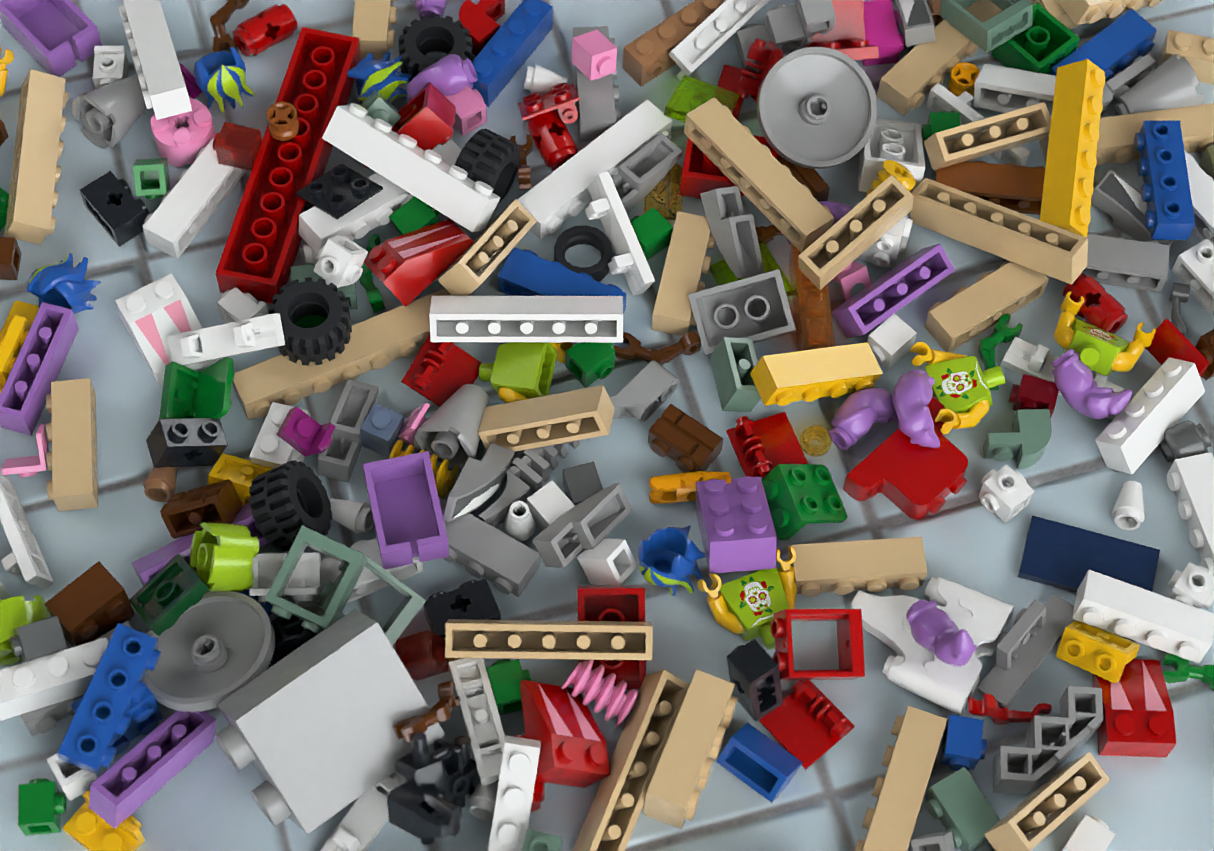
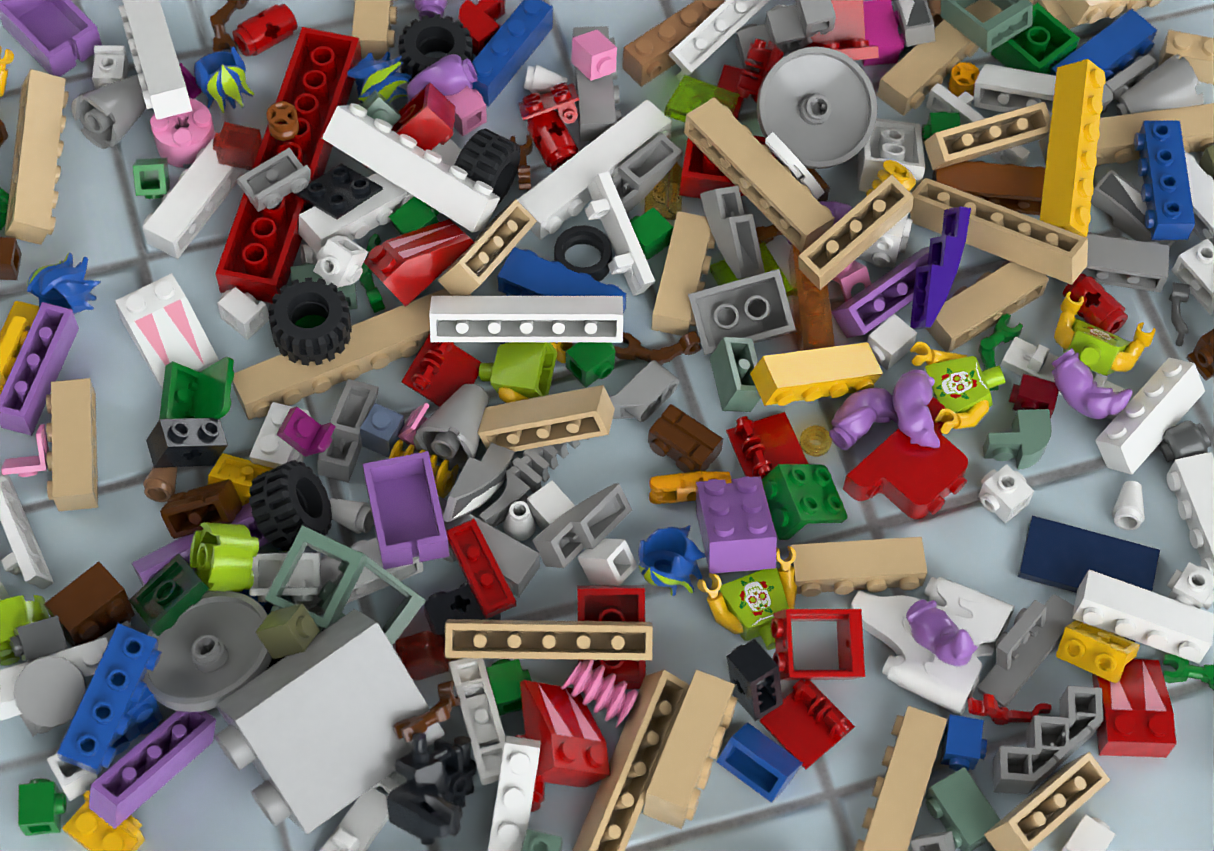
black brick [80,171,149,247] -> none
white hinge [167,313,285,366] -> none
white cone [469,780,499,821] -> none
dark grey brick [562,461,603,506] -> none
red slope [1145,319,1209,378] -> none
none -> light grey tile [14,656,87,727]
none -> light grey bracket [237,148,311,212]
none -> olive brick [256,603,320,659]
none -> red tile [446,518,517,619]
none -> white tile [765,132,825,199]
none -> dark purple slope [910,206,971,329]

